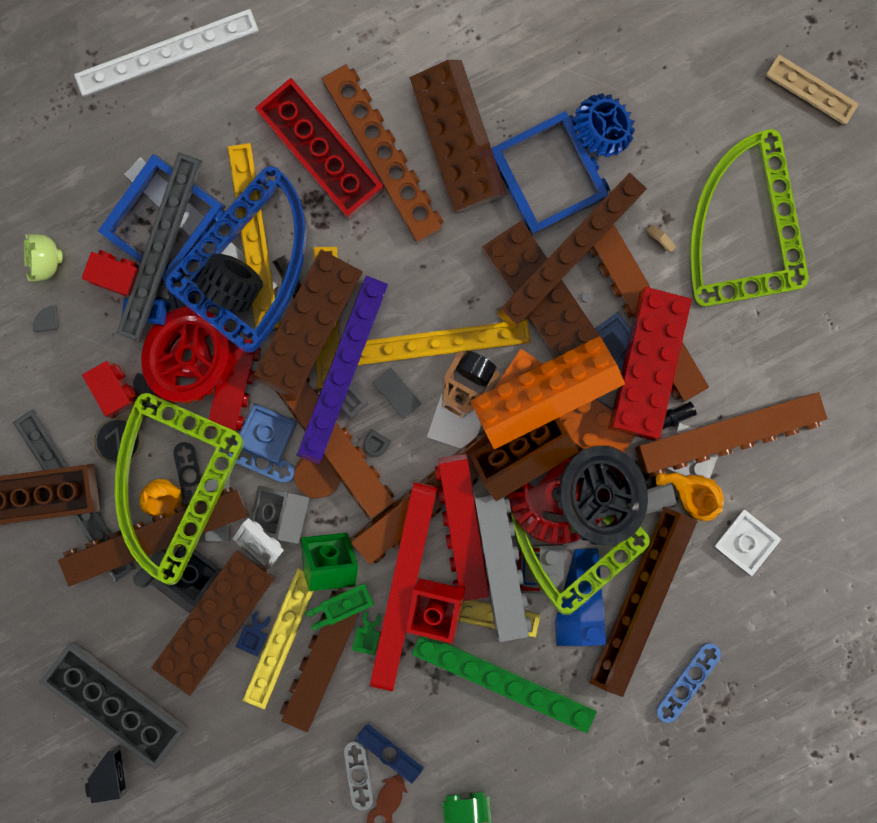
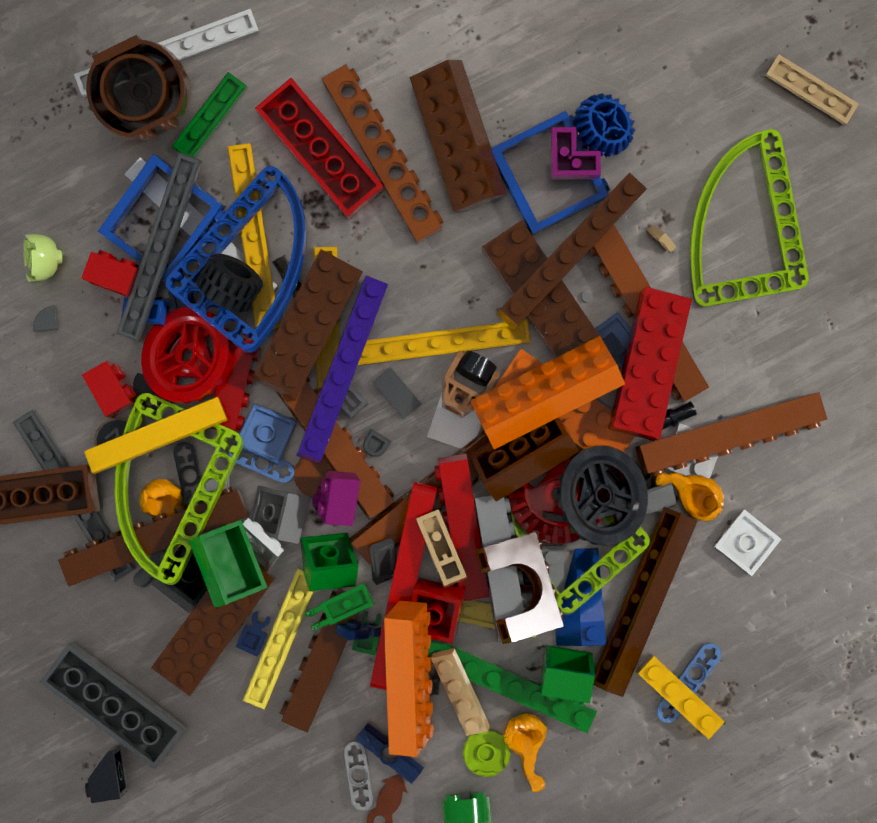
none -> yellow tile [84,397,227,474]
none -> reddish brown piece [86,35,191,141]
none -> green tile [171,72,247,158]
none -> green piece [189,520,268,608]
none -> magenta brick [312,471,360,526]
none -> dark blue plate [336,620,381,641]
none -> dark grey tile [369,538,396,585]
none -> orange brick [384,601,434,757]
none -> tan slope [416,509,467,588]
none -> tan plate [431,648,490,736]
none -> lime tile [463,729,511,777]
none -> arch [475,532,564,644]
none -> light orange hair [504,713,548,793]
none -> green piece [541,645,595,705]
none -> magenta brick [550,127,601,180]
none -> yellow arch [636,654,725,739]

